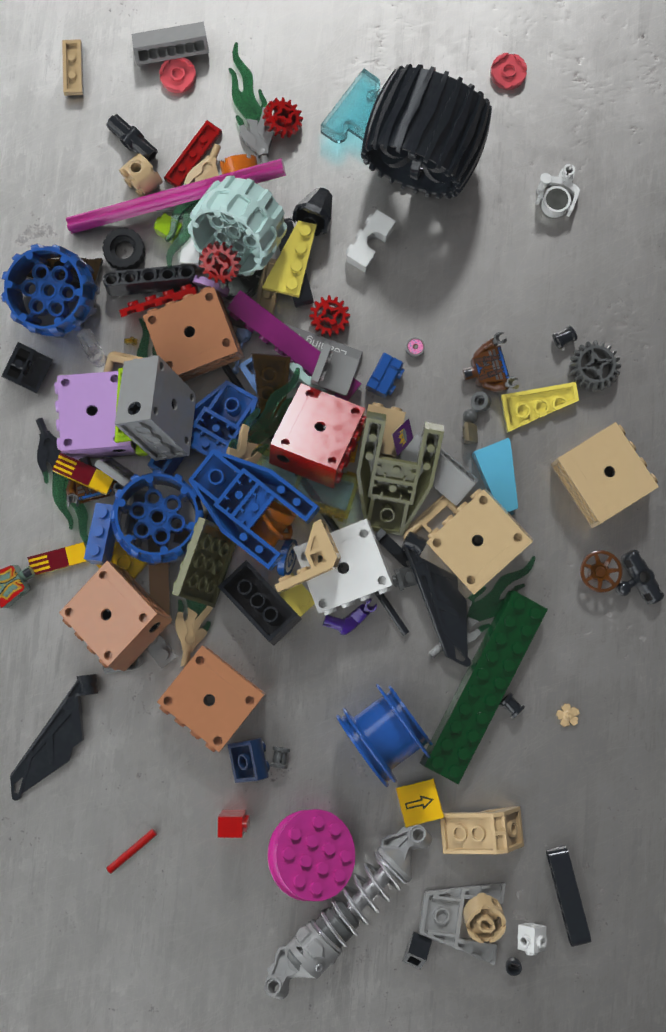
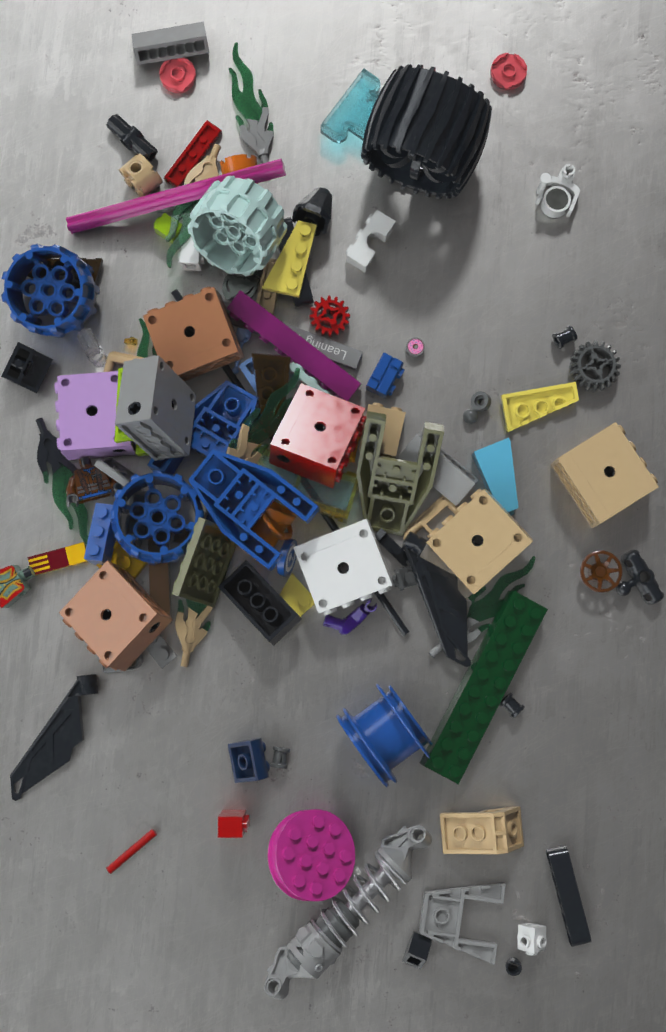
tile [52,453,114,495] -> none
tan plate [62,39,83,96] -> none
black tyre [102,227,146,271] -> none
black beam [102,264,196,296] -> none
red wing [119,284,199,317] -> none
nougat gear [157,645,266,752] -> none
lavender tile [193,275,230,297] -> none
red gear [199,241,242,284] -> none
red gear [262,97,303,138] -> none
tan bracket [275,519,341,592] -> none
light grey bracket [310,343,359,396] -> none
dark purple sticker [392,419,413,456] -> none
yellow tile [396,778,444,827] -> none
torso [462,332,519,393] -> none
dark tan slope [462,422,478,444] -> none
tan brick [463,893,506,943] -> none
tan plant [556,703,580,727] -> none

